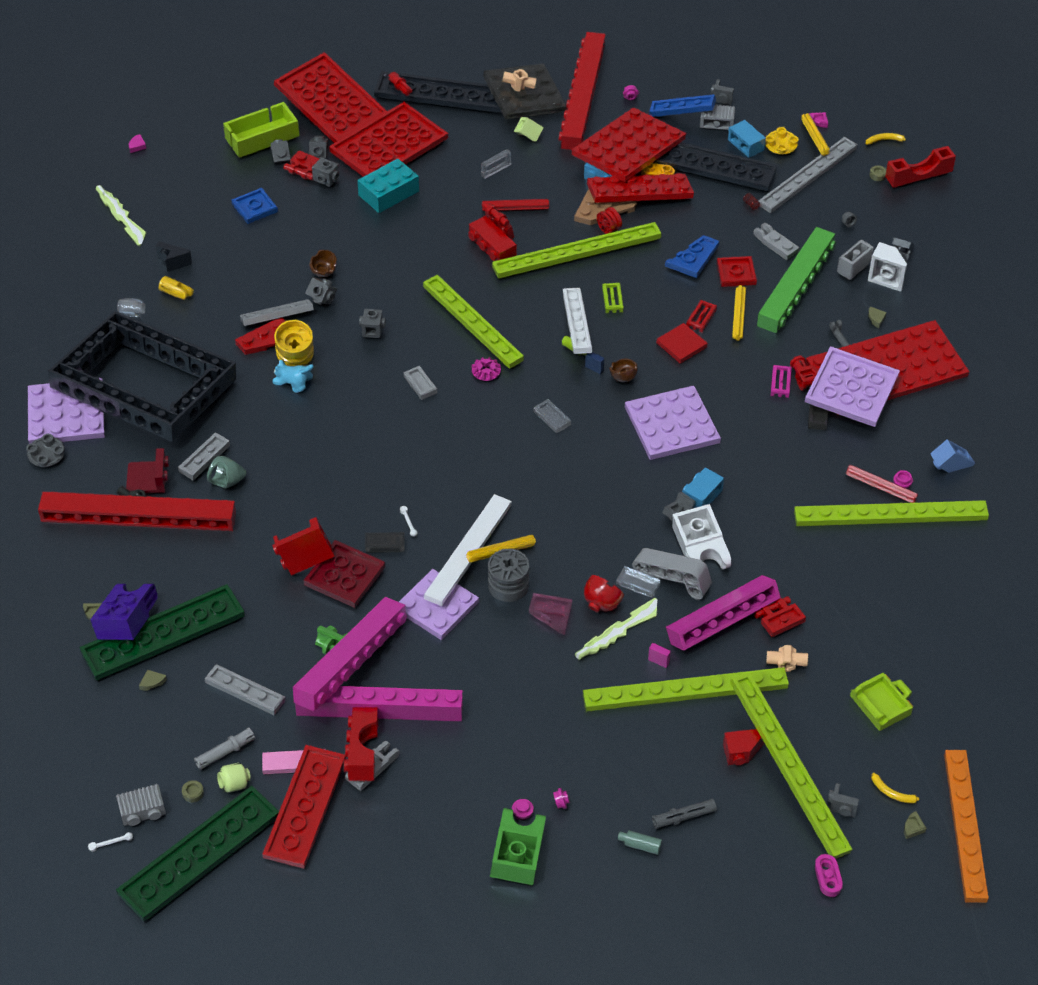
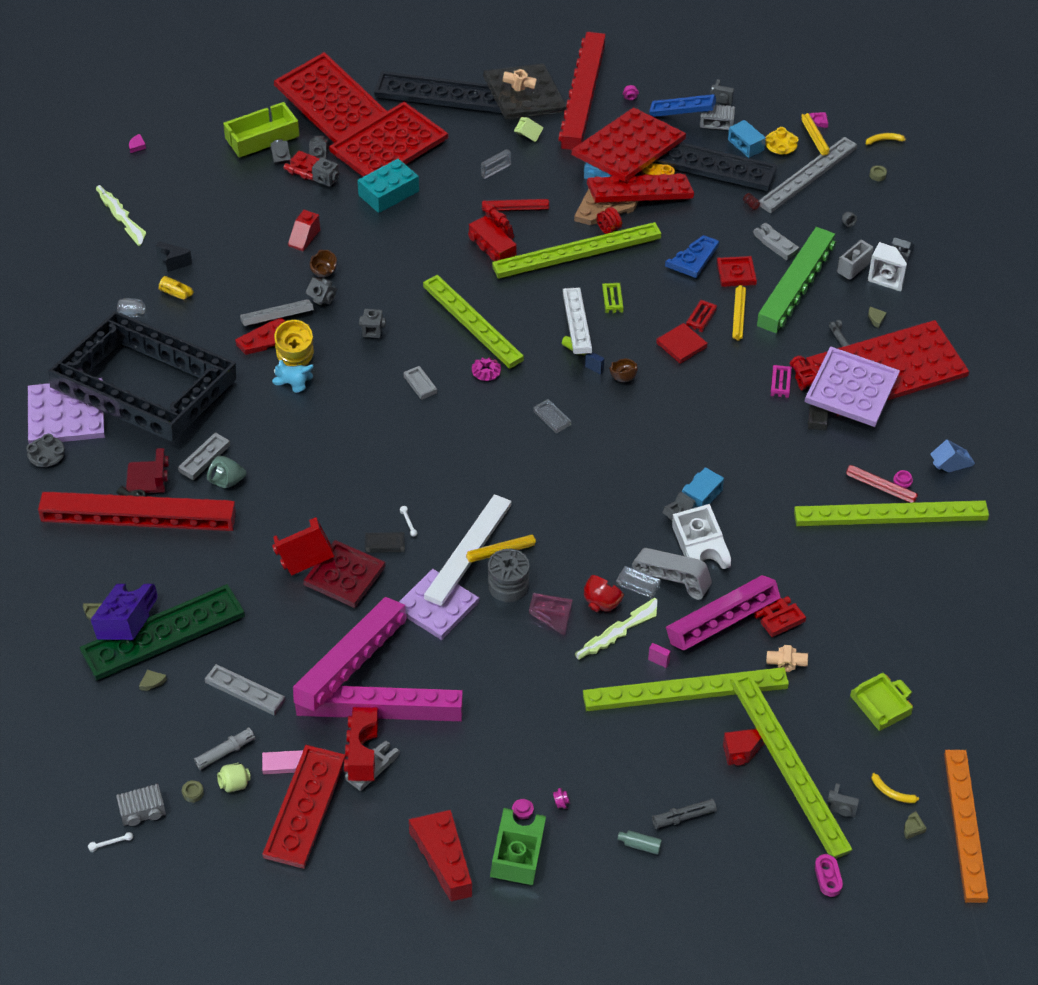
dark green plate [116,786,279,922] -> none
blue tile [232,188,278,224] -> none
bright green hips [315,626,348,655] -> none
red axle [388,72,412,96] -> none
lavender plate [625,386,721,460] -> none
red arch [885,146,956,187] -> none
none -> red slope [288,210,320,251]
none -> red wedge [409,810,472,902]

